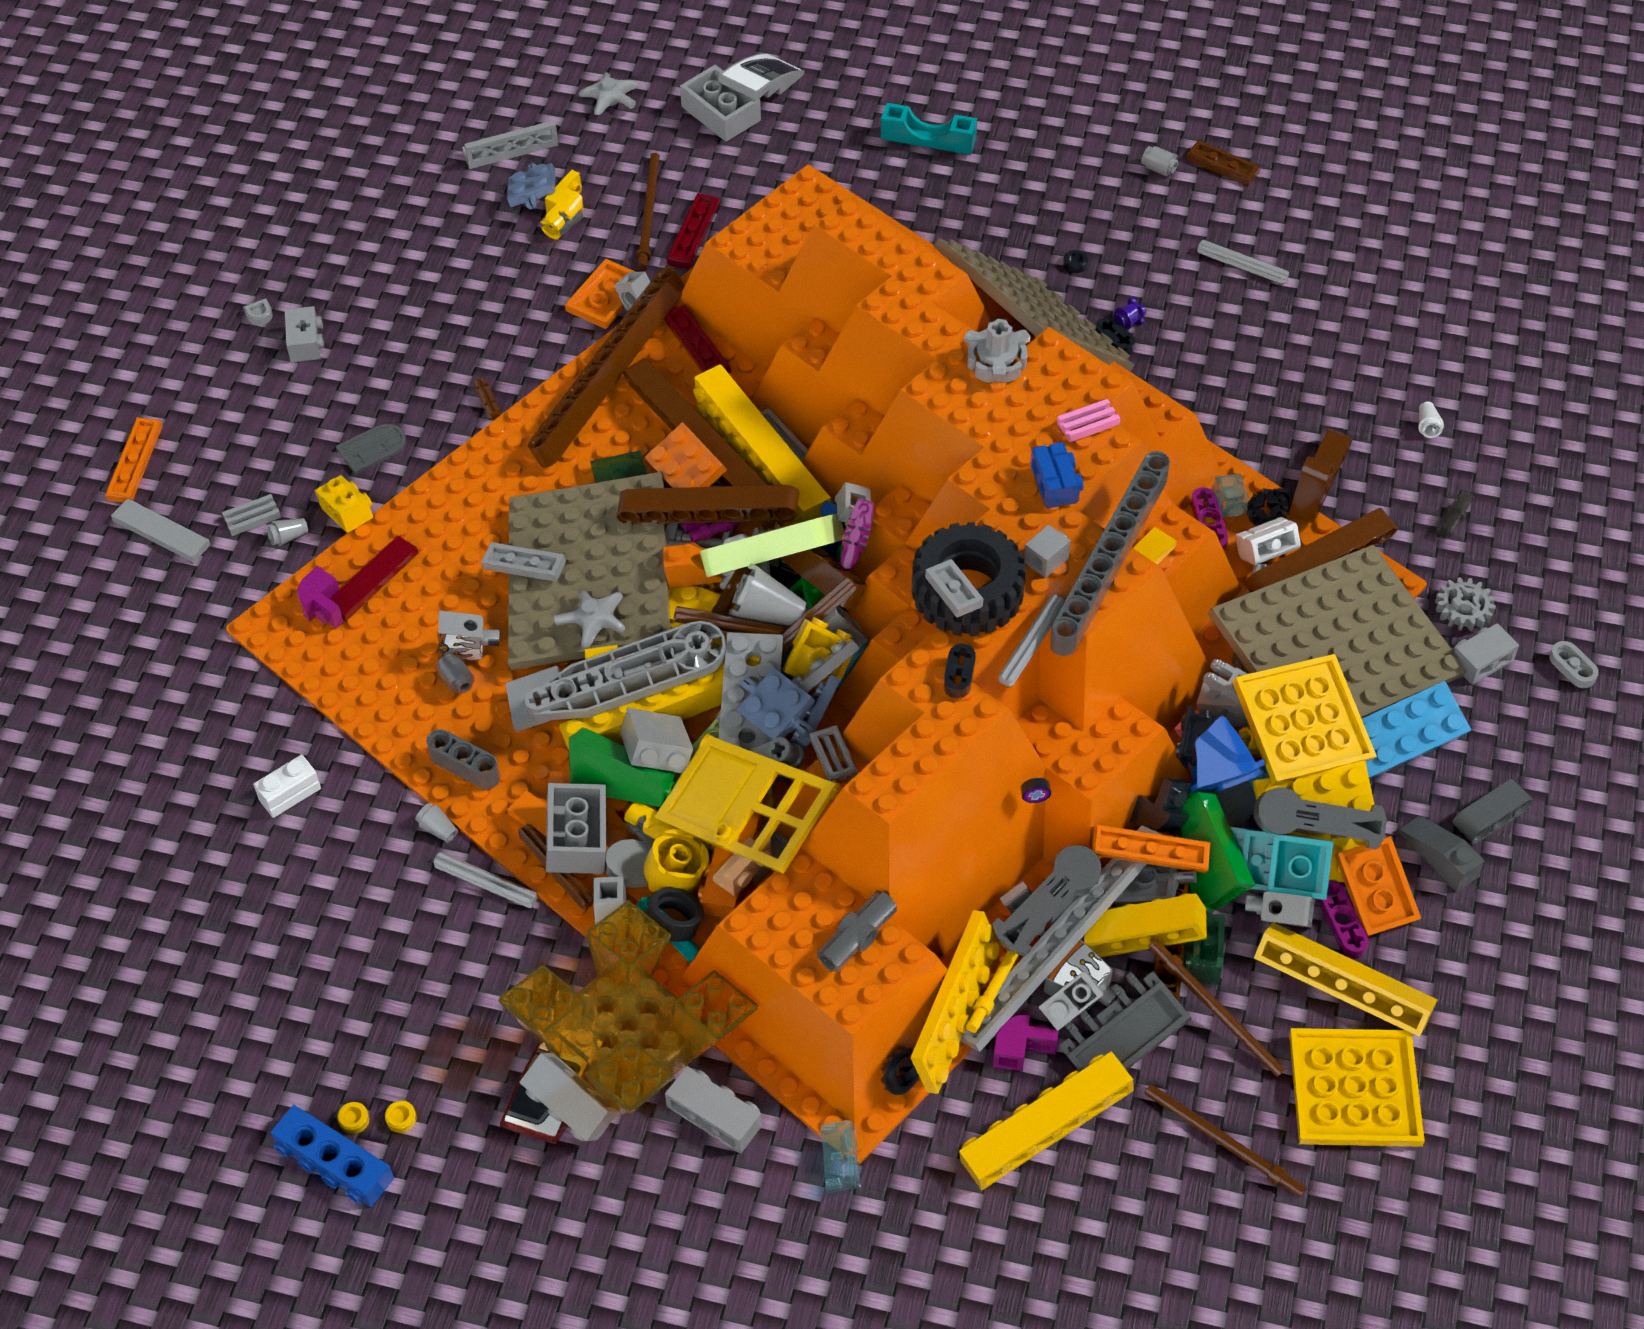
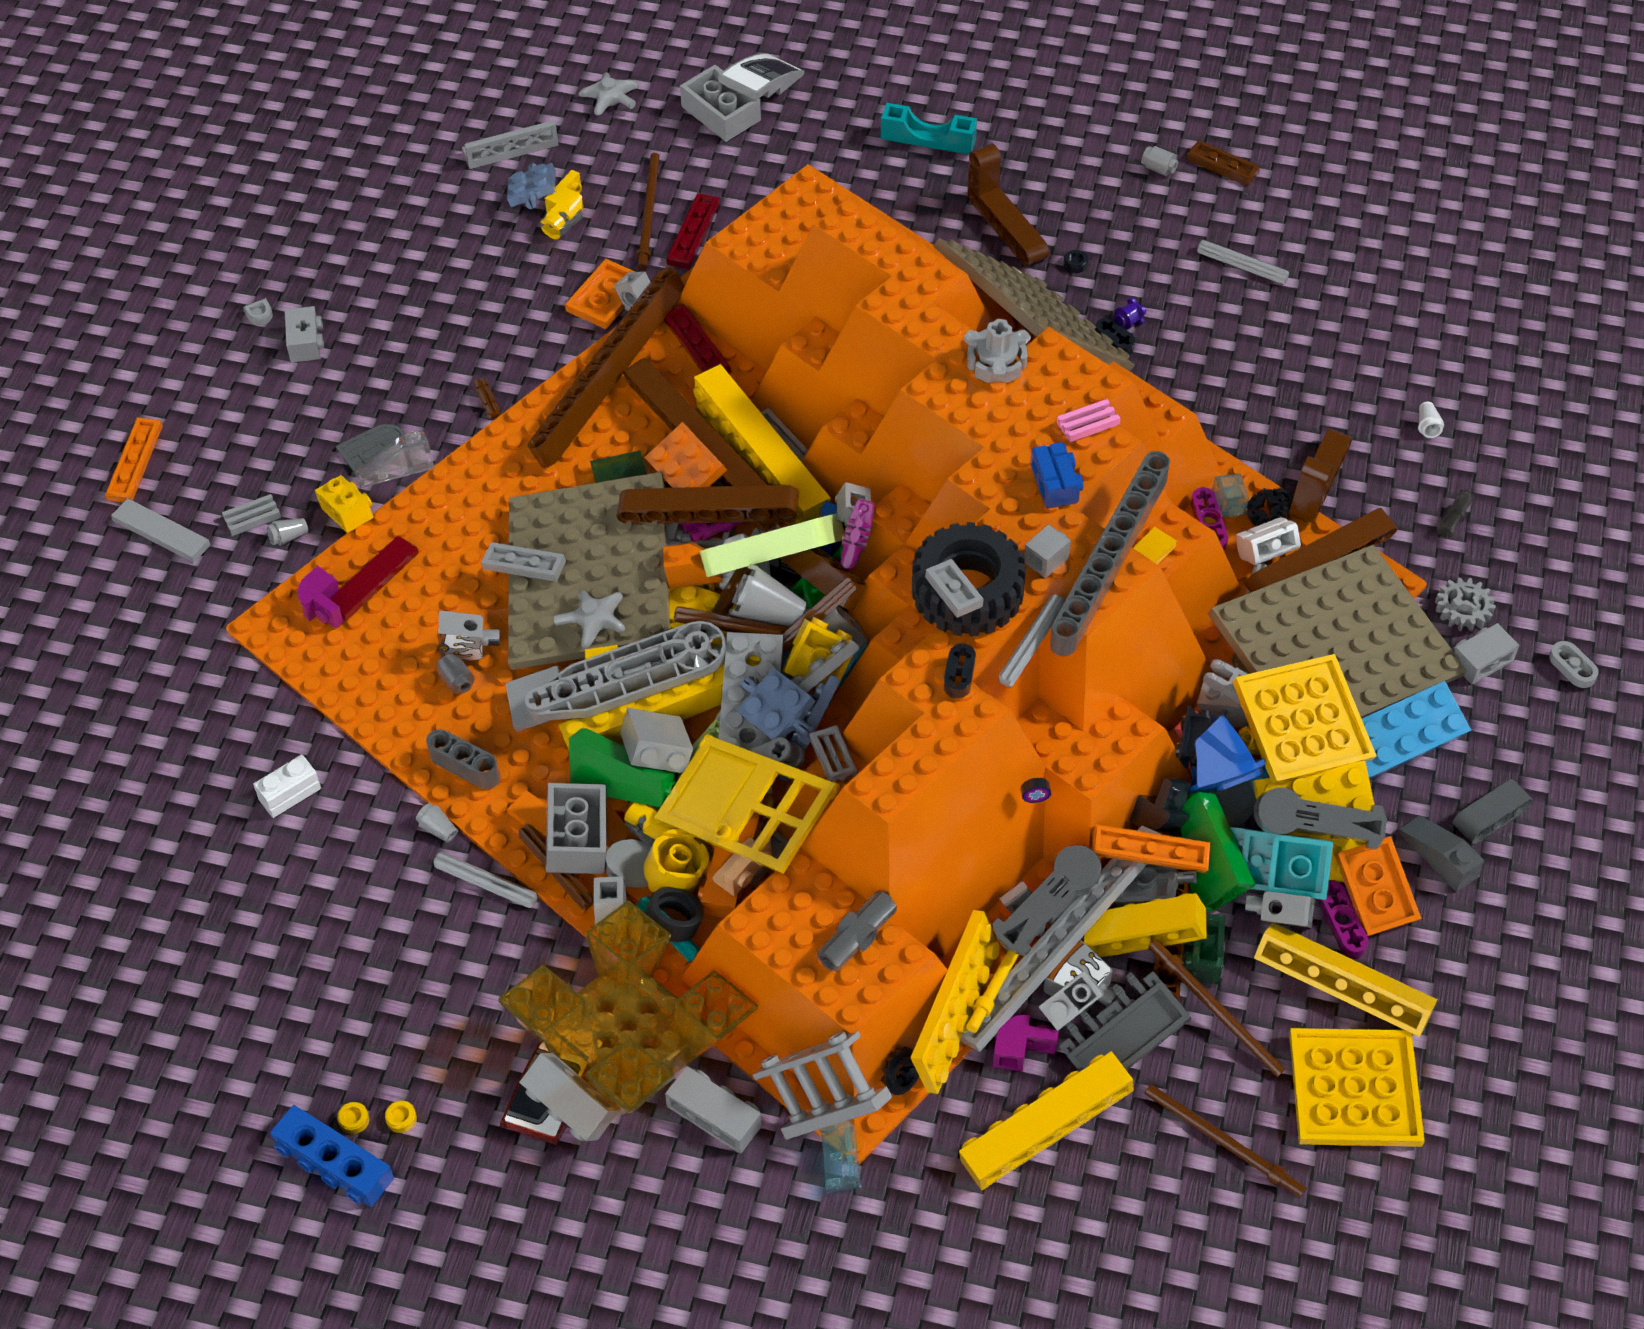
none -> clear slope [355,431,435,488]
none -> light grey fence [753,1031,892,1140]
none -> reddish brown beam [967,143,1049,267]

